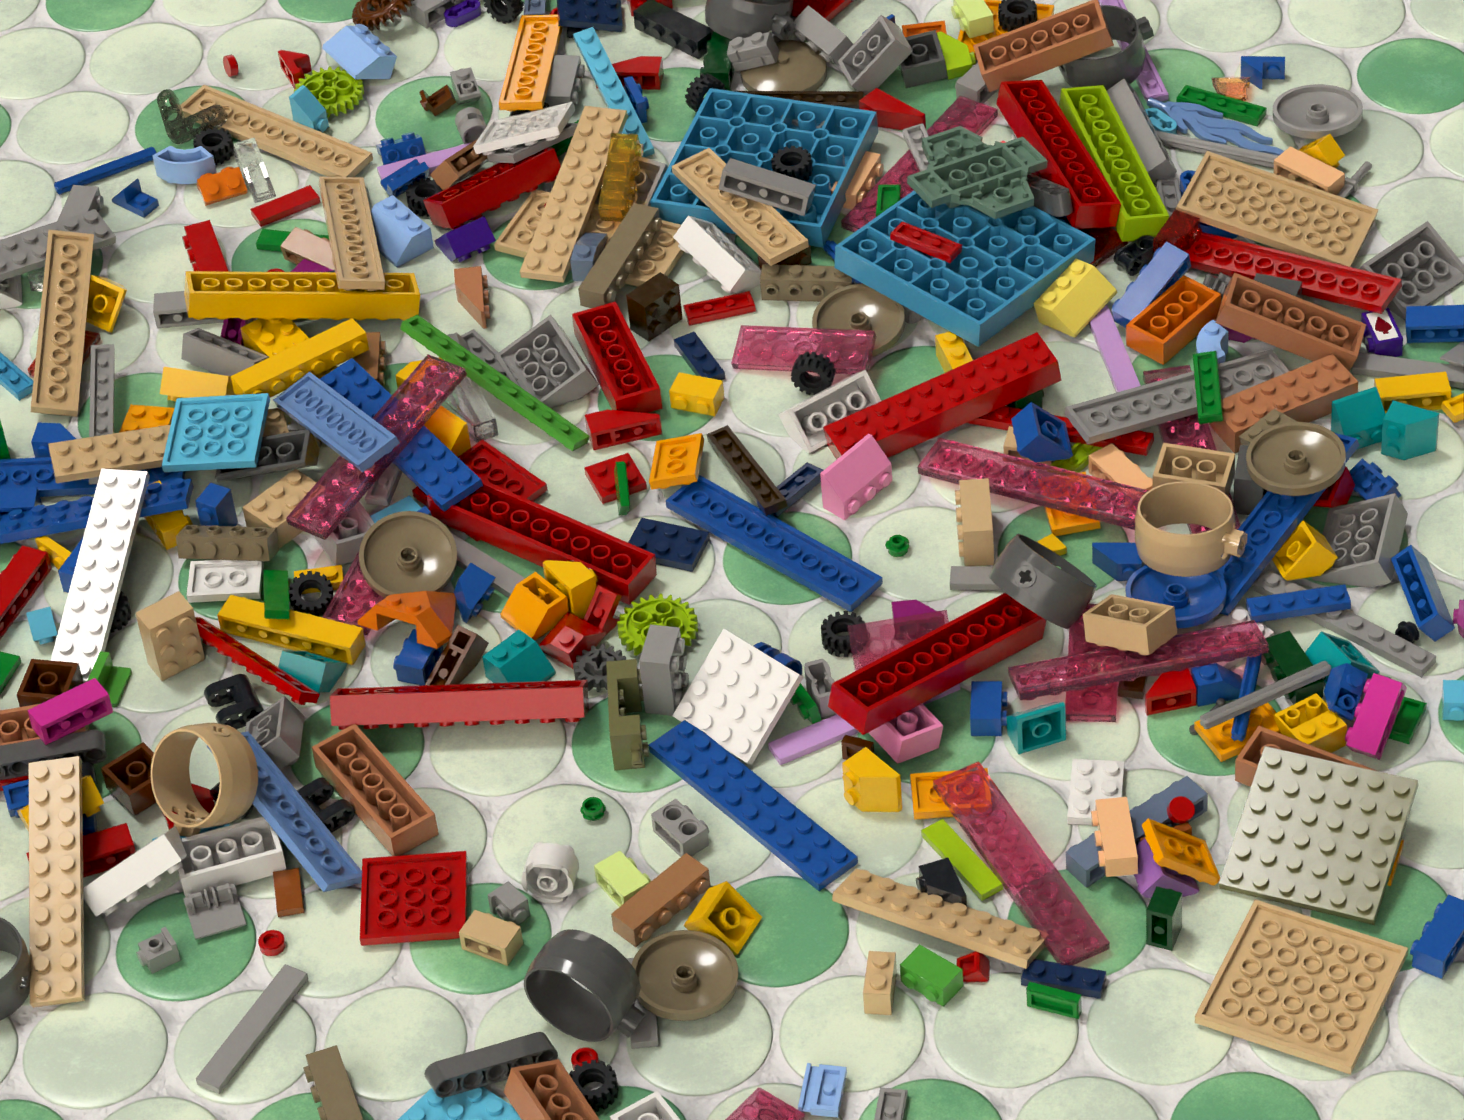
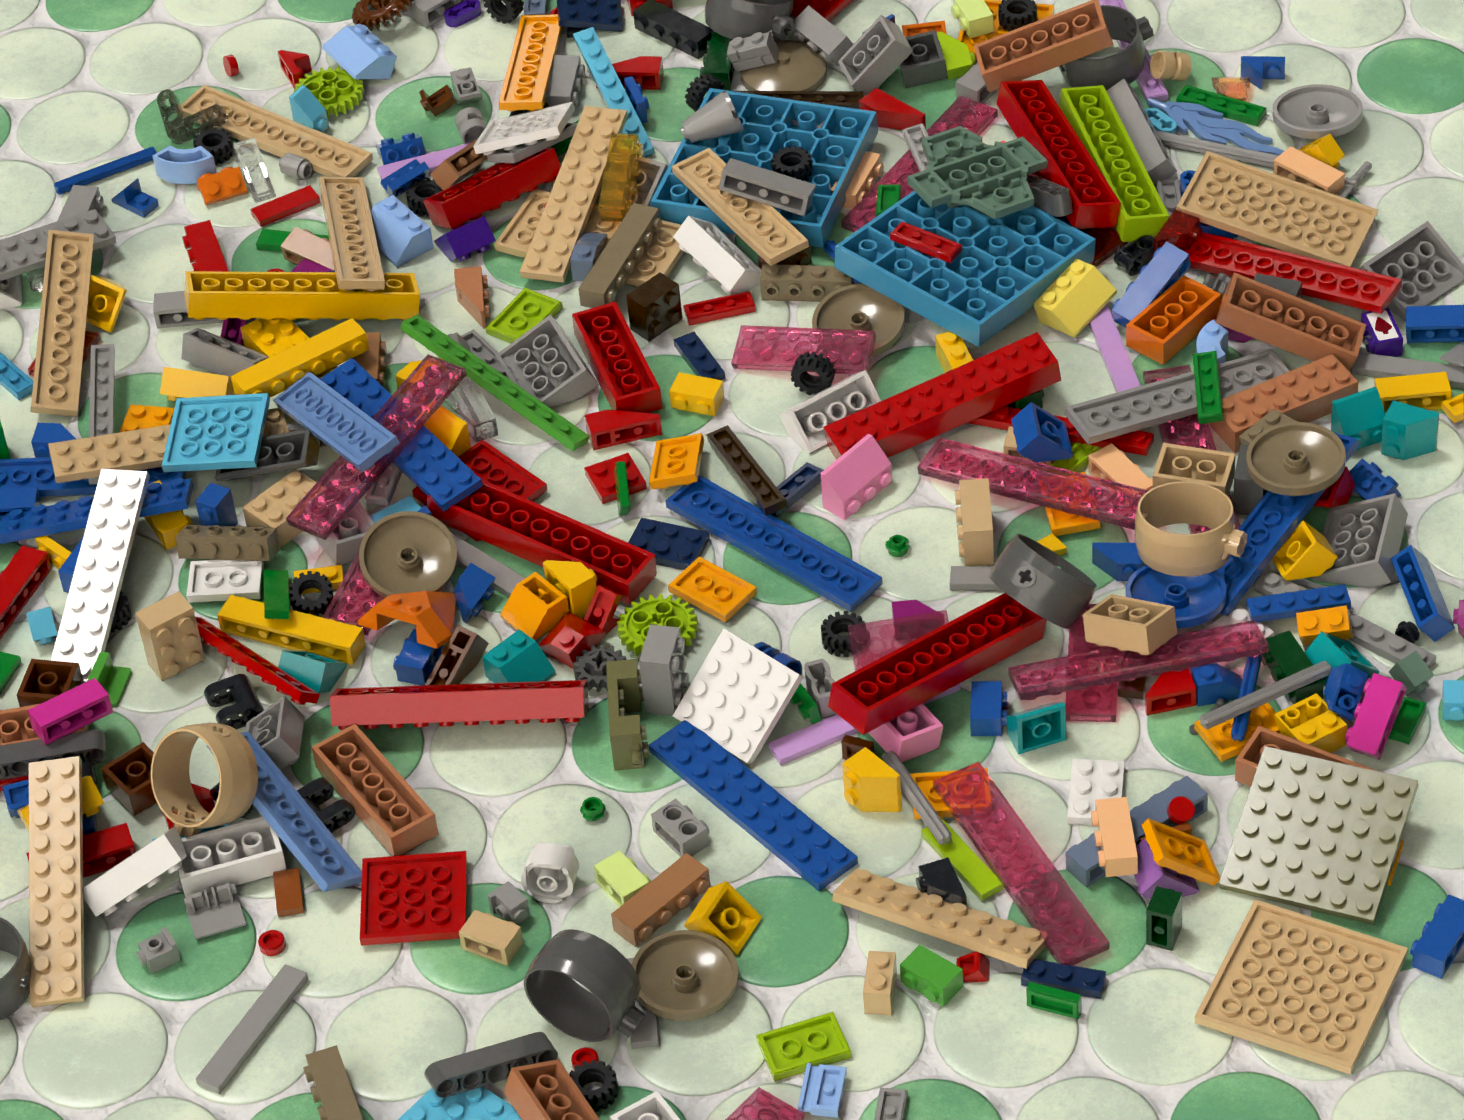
none -> light grey brick [279,153,313,180]
none -> lime tile [486,288,563,343]
none -> light orange plate [668,556,757,623]
none -> light grey cone [680,90,744,143]
none -> lime tile [756,1012,852,1082]
none -> light grey axle [882,751,952,845]
none -> tan wheel [1150,50,1191,81]
none -> light orange brick [1296,605,1353,646]
none -> sand green brick [1389,651,1434,696]

